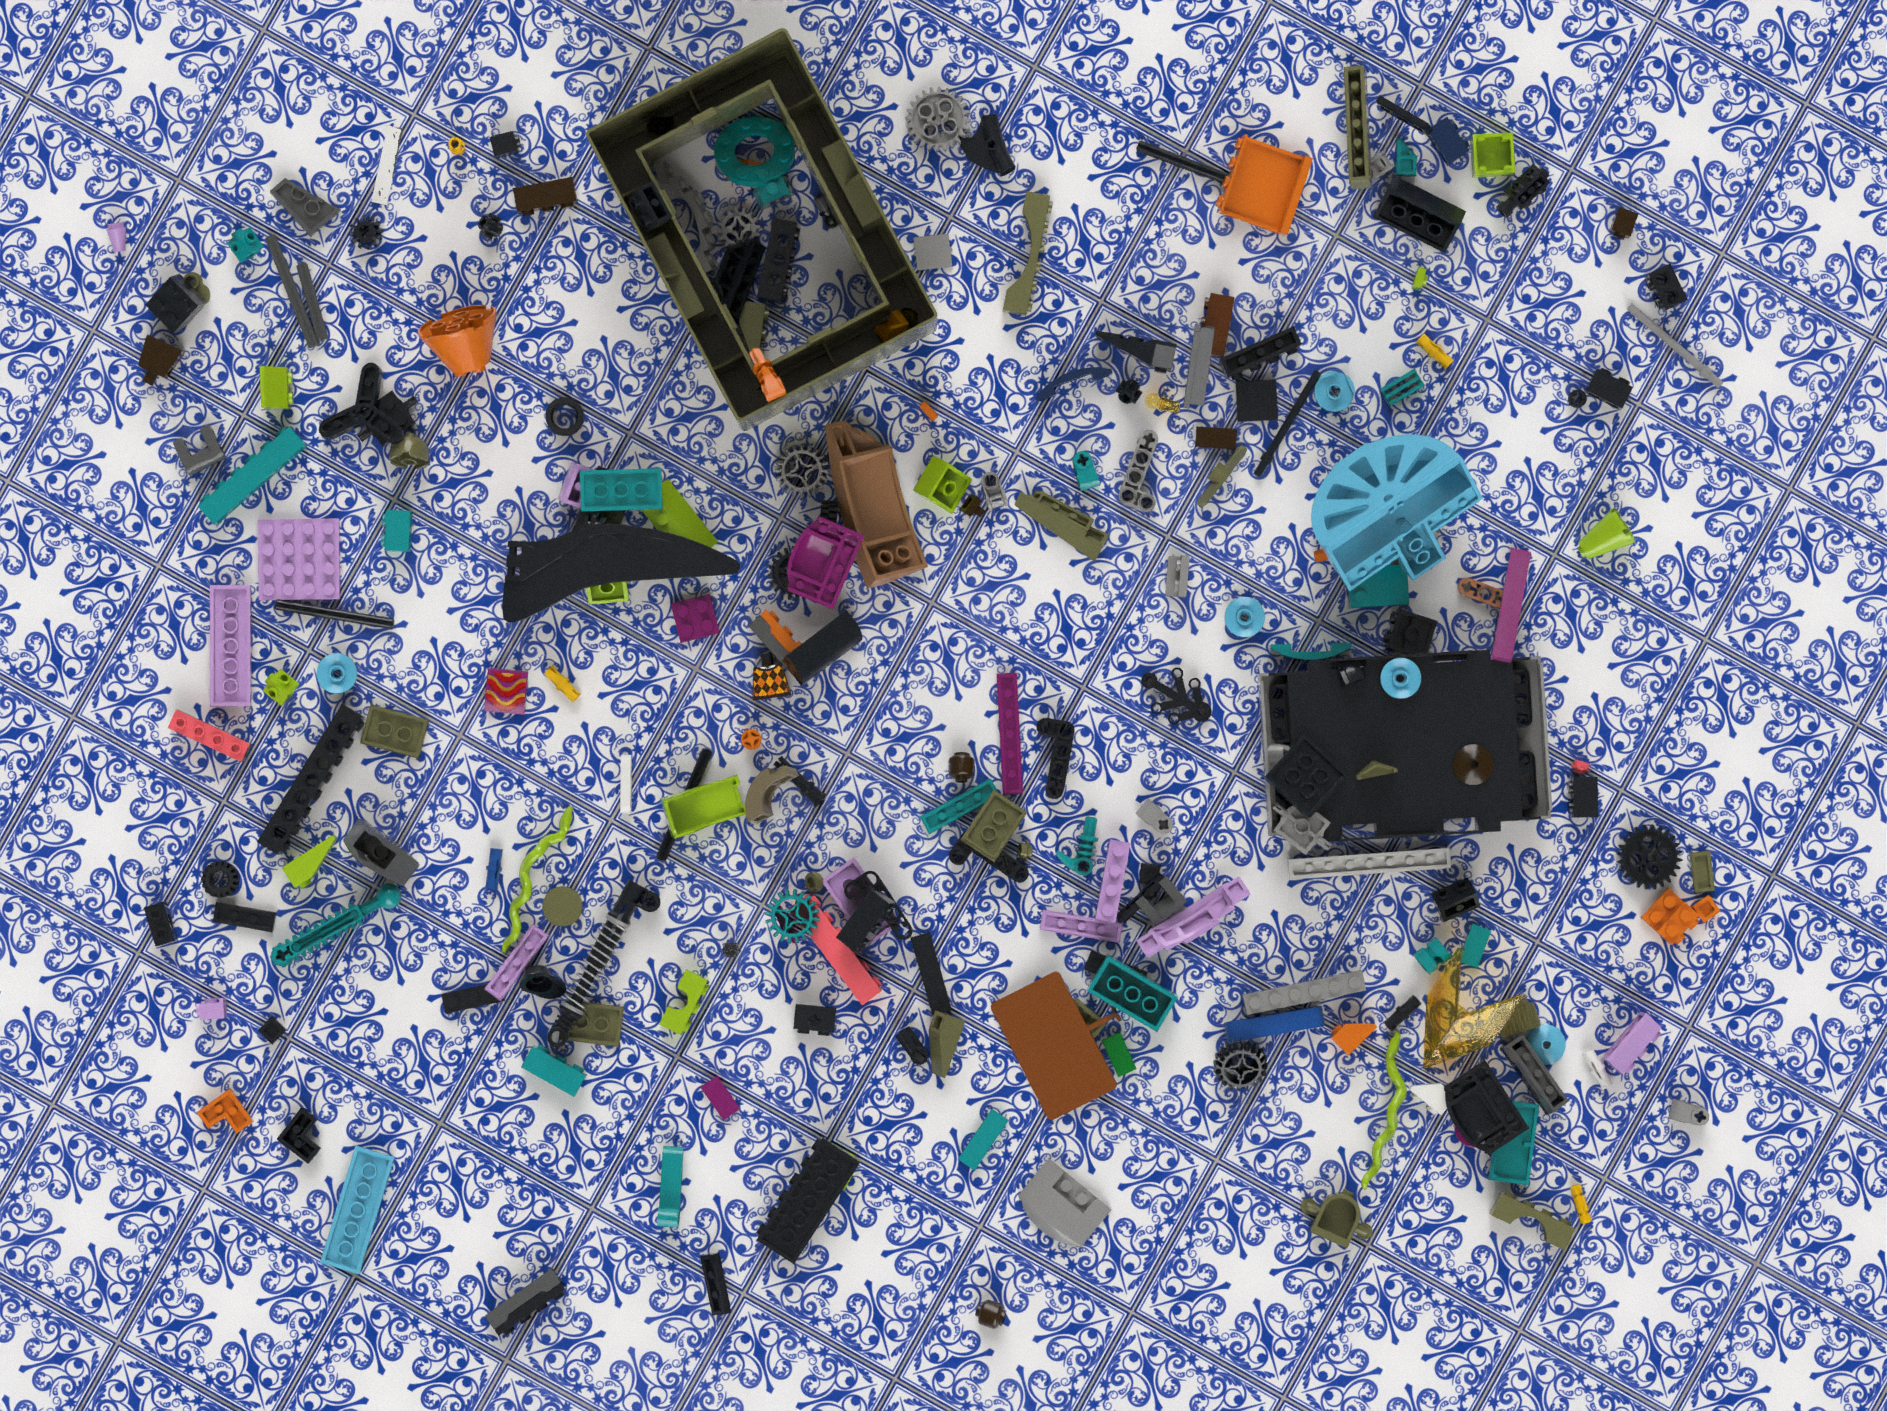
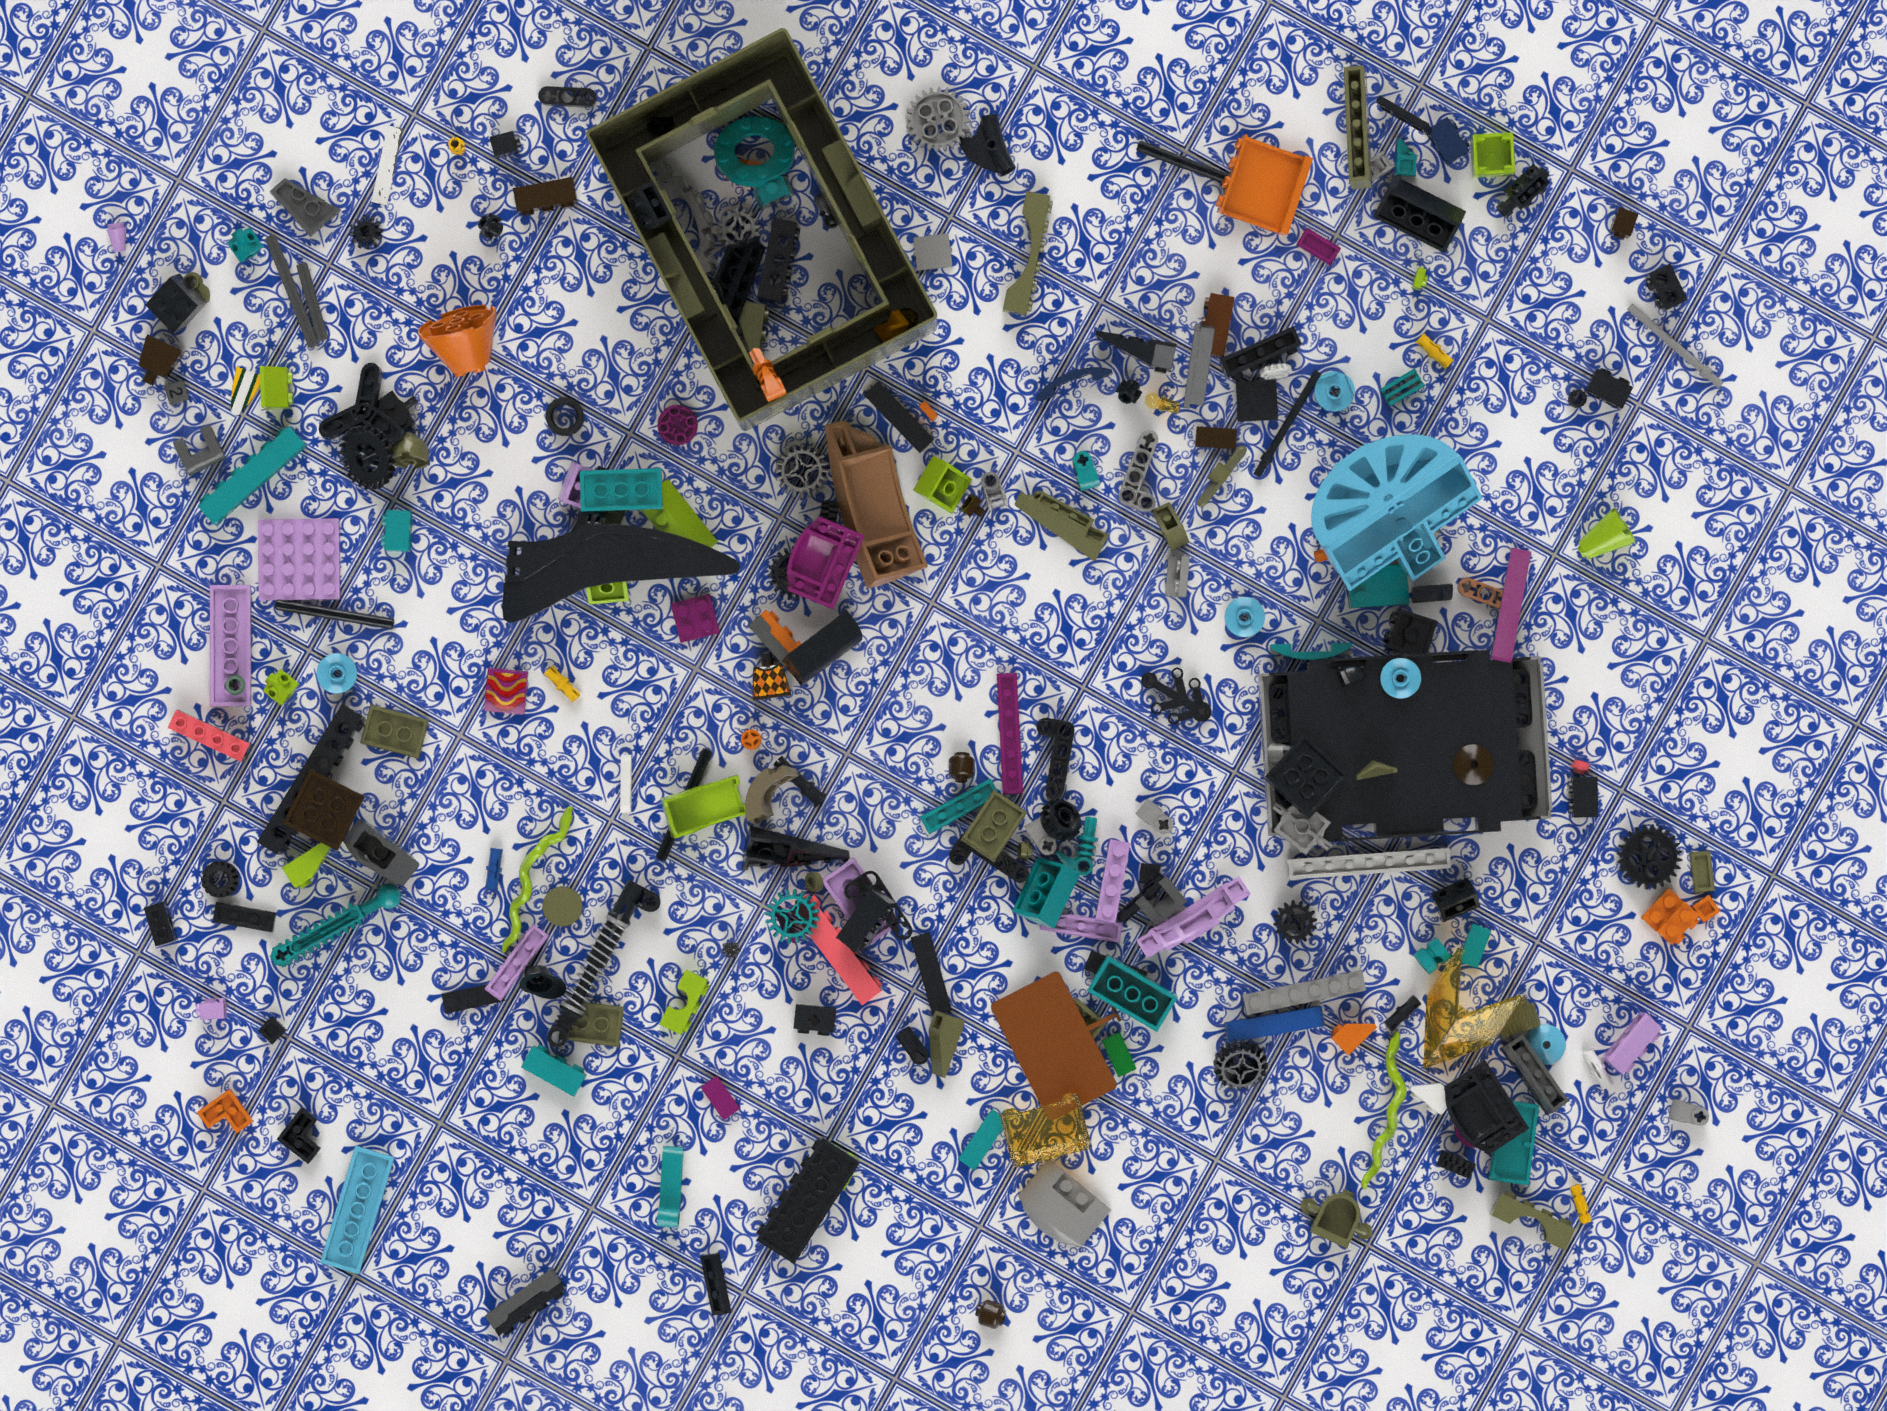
none -> dark grey tile [164,380,190,406]
none -> sand green cone [225,675,246,695]
none -> sticker [231,367,260,415]
none -> dark brown plate [283,769,366,851]
none -> black gear [338,425,396,490]
none -> black beam [538,86,597,108]
none -> magenta tile [657,405,698,446]
none -> black wedge [742,826,849,870]
none -> black tile [864,381,934,453]
none -> clear yellow windscreen [1000,1093,1092,1167]
none -> teal slope [1012,857,1080,929]
none -> light grey piece [1024,817,1057,856]
none -> black gear [1040,799,1082,842]
none -> olive slope [1152,502,1189,551]
none -> white gear [1260,363,1292,380]
none -> black gear [1273,900,1317,944]
none -> magenta tile [1296,228,1341,266]
none -> black slope [1411,583,1453,603]
none -> black tyre [1436,1150,1476,1179]

